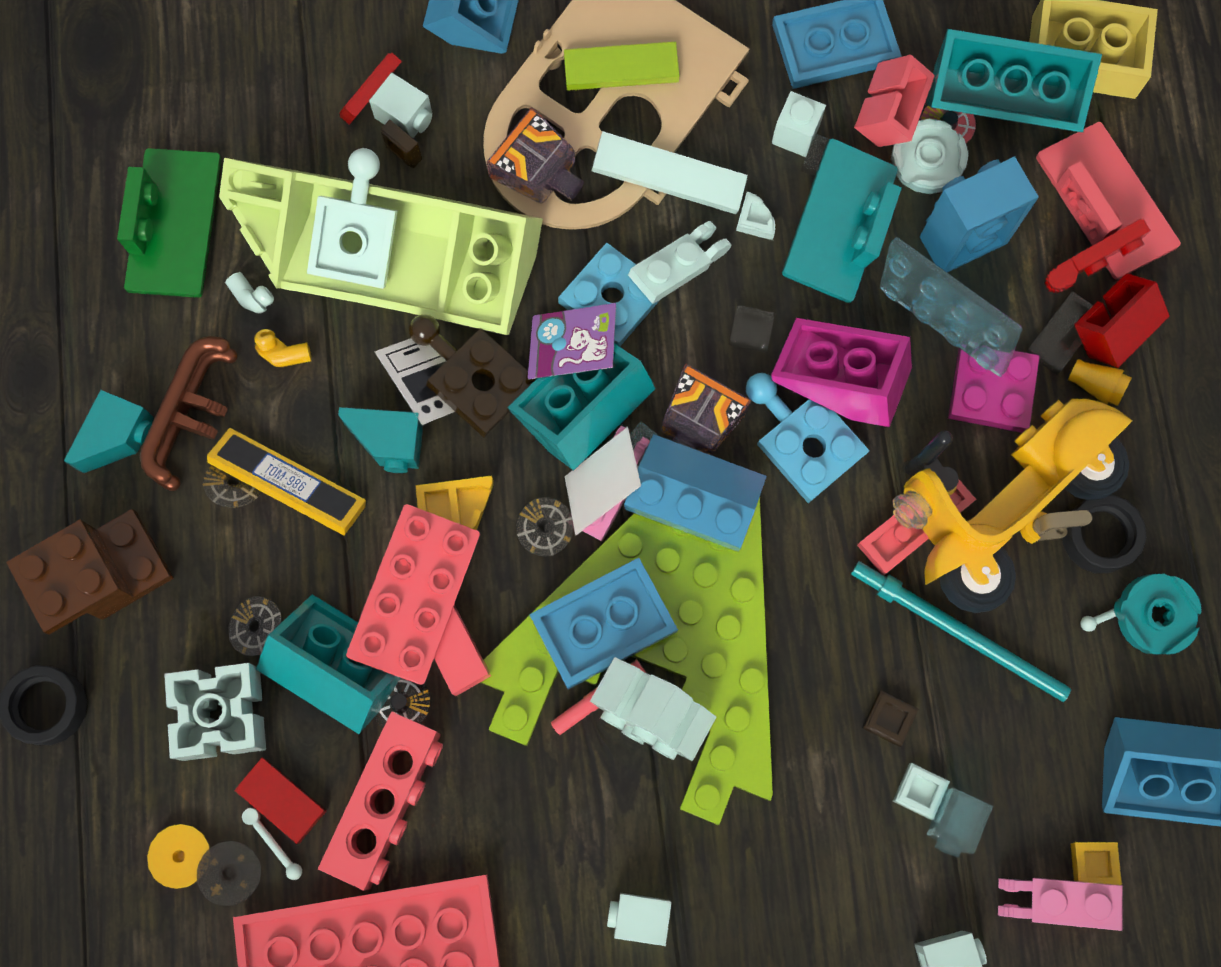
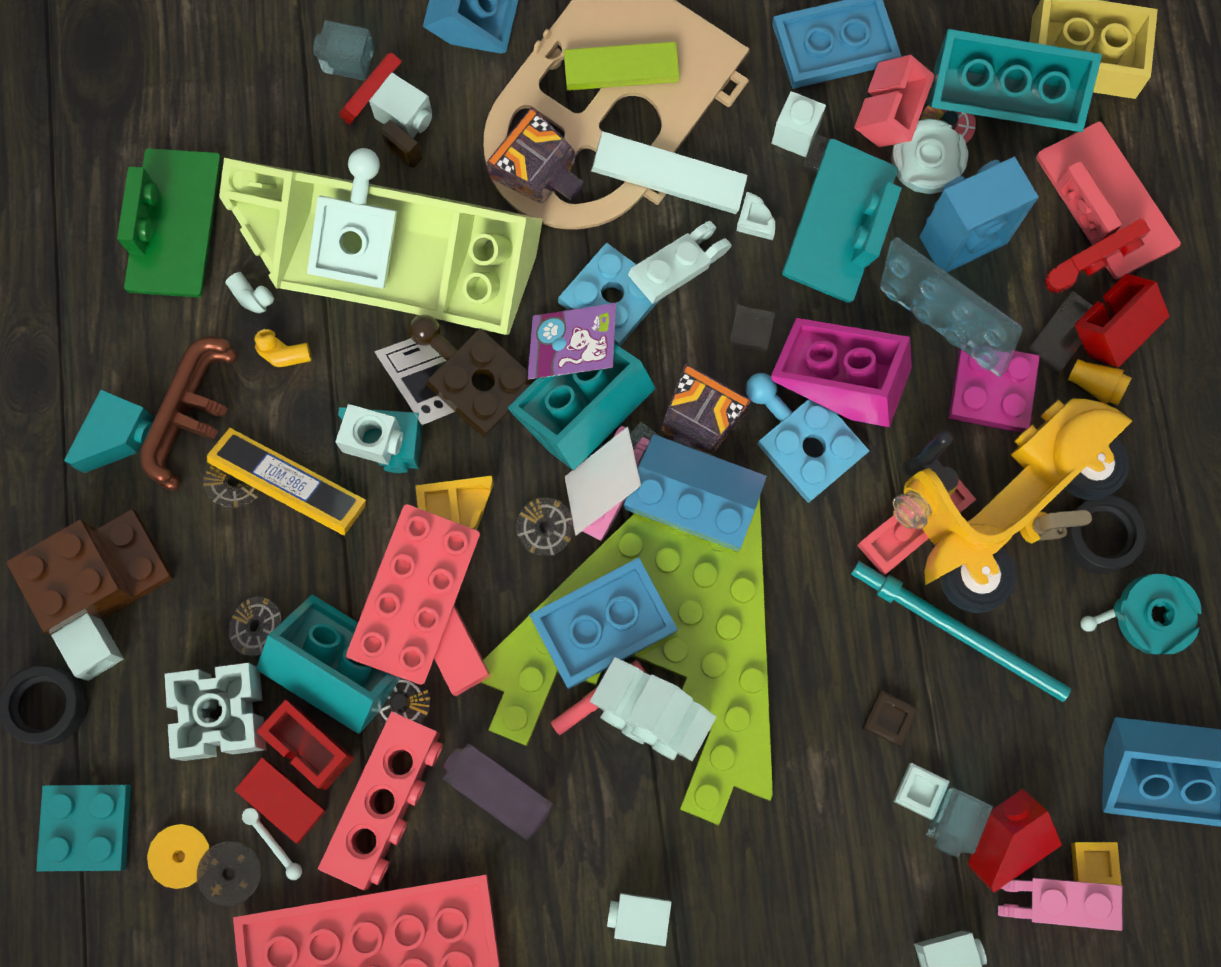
none -> teal plate [36,785,131,871]
none -> light aqua brick [51,613,124,681]
none -> red piece [256,699,355,790]
none -> clear light blue brick [313,20,374,81]
none -> light aqua brick [335,404,403,465]
none -> clear purple window [443,743,555,840]
none -> red slope [968,789,1062,893]

